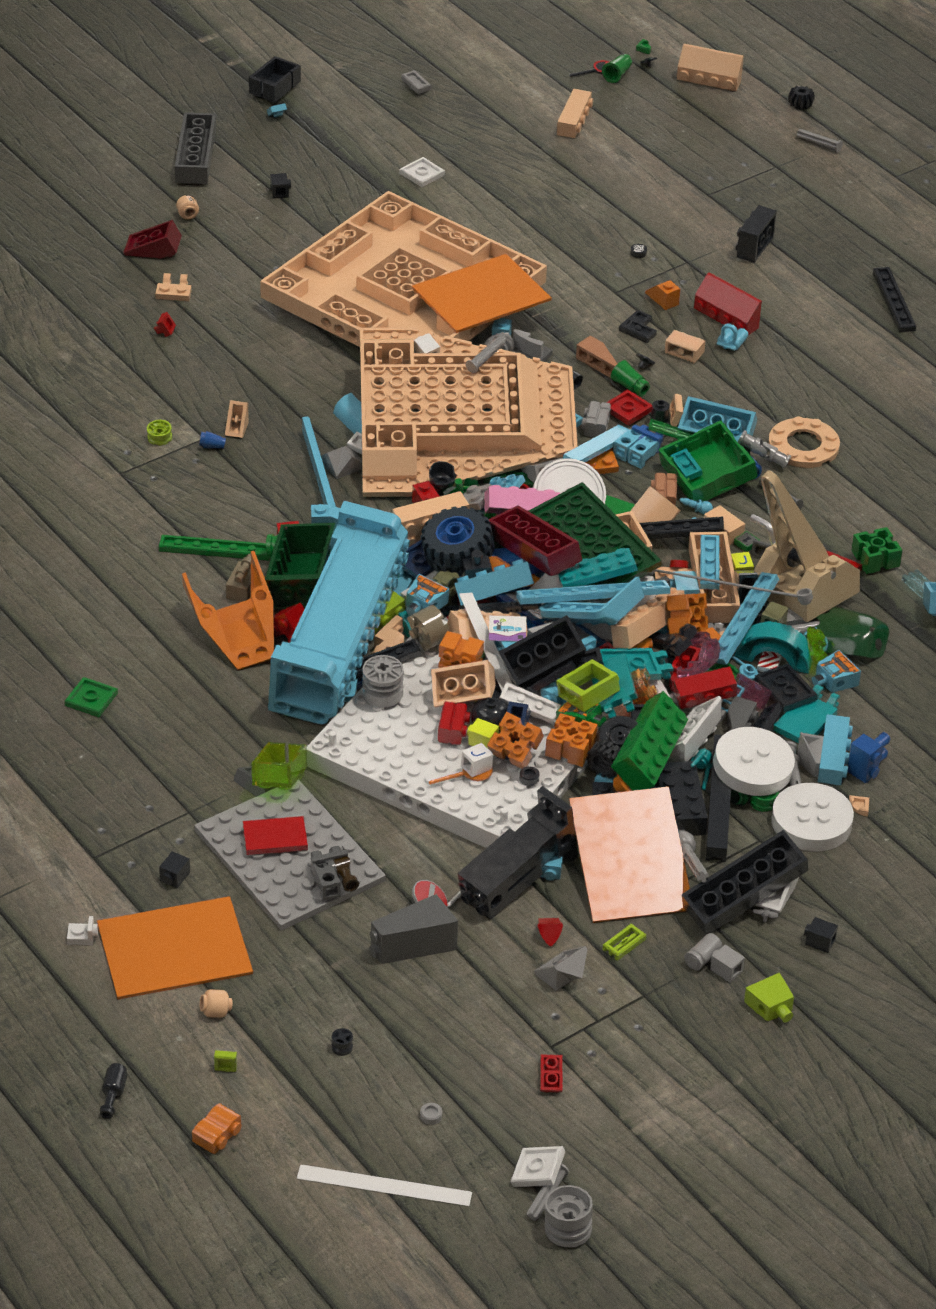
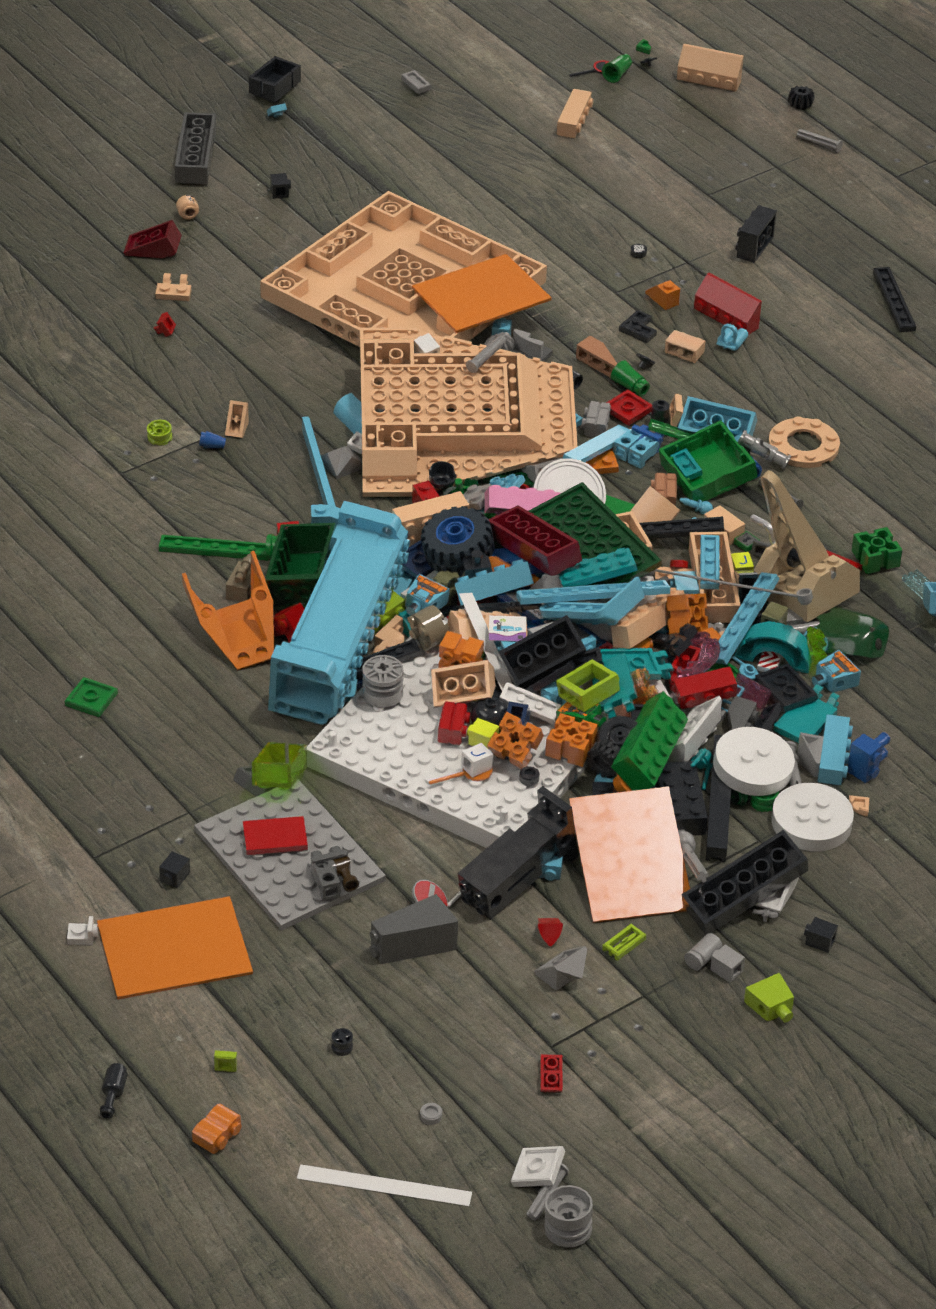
light nougat head [199,989,233,1018] -> none
white tile [400,157,445,187] -> none

